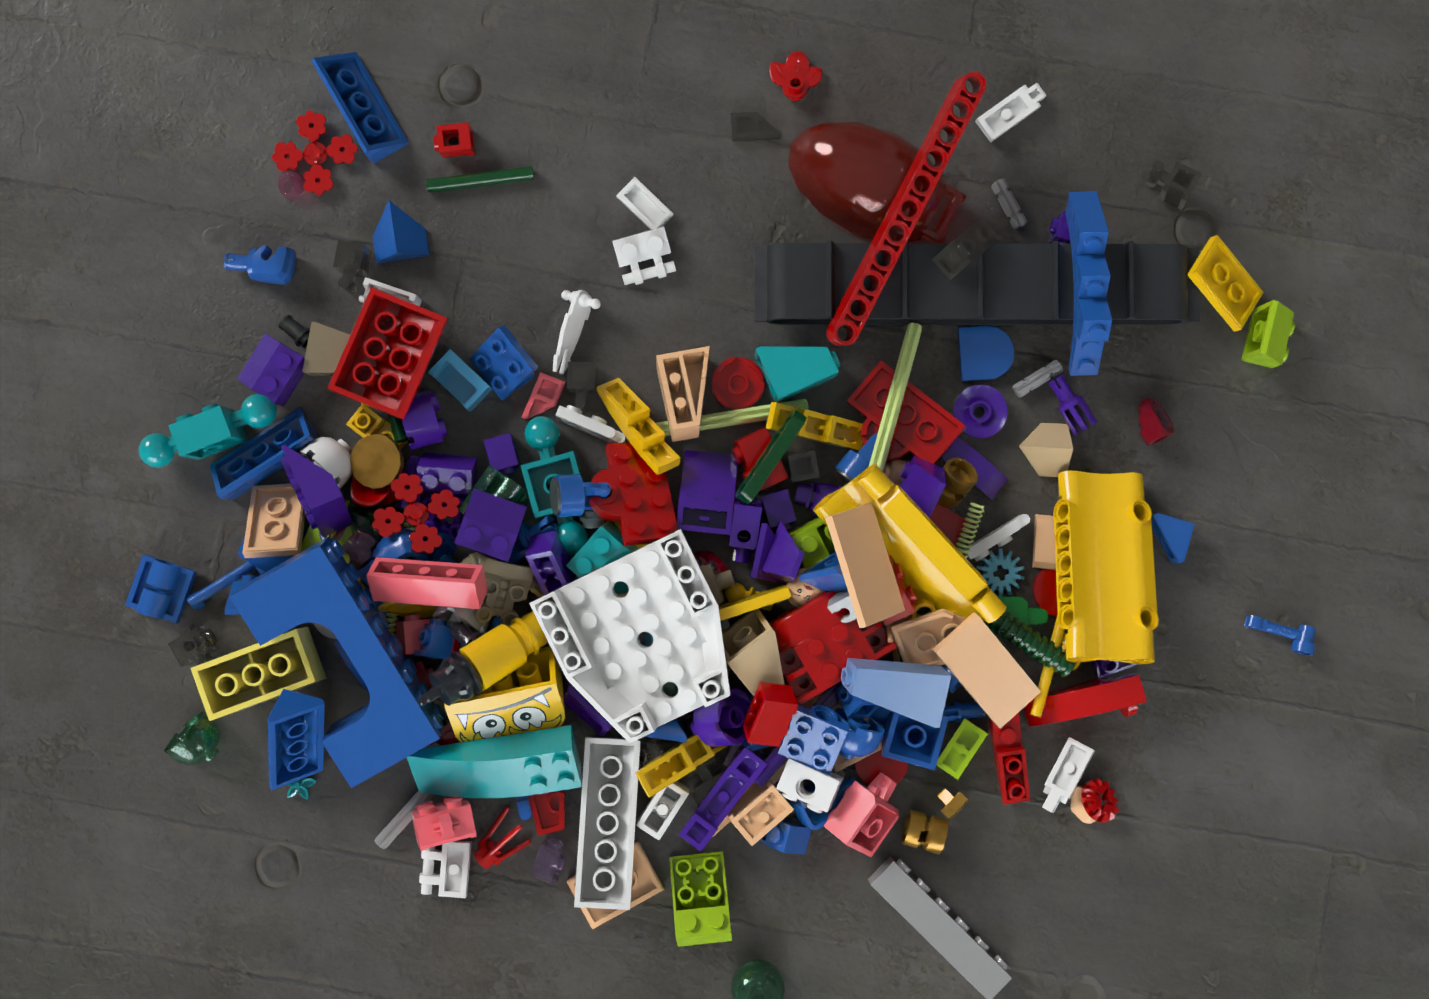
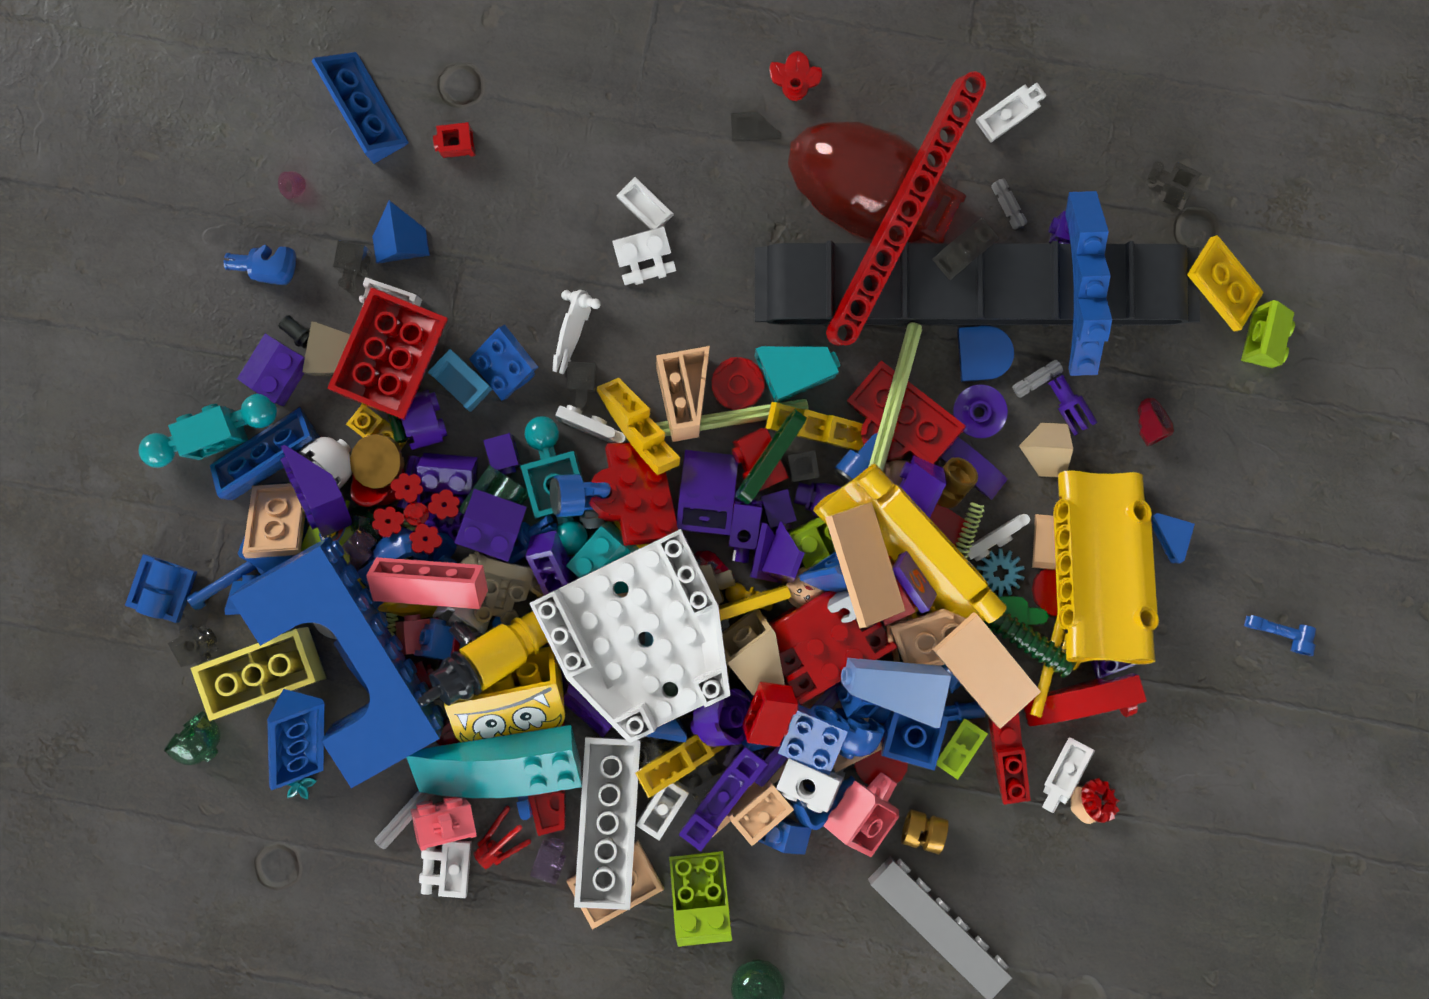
red plant [272,110,358,196] -> none
dark green piece [426,166,534,193] -> none
coral tile [521,372,566,420] -> none
pearl gold tile [937,788,969,820] -> none
none -> tile [892,551,937,613]

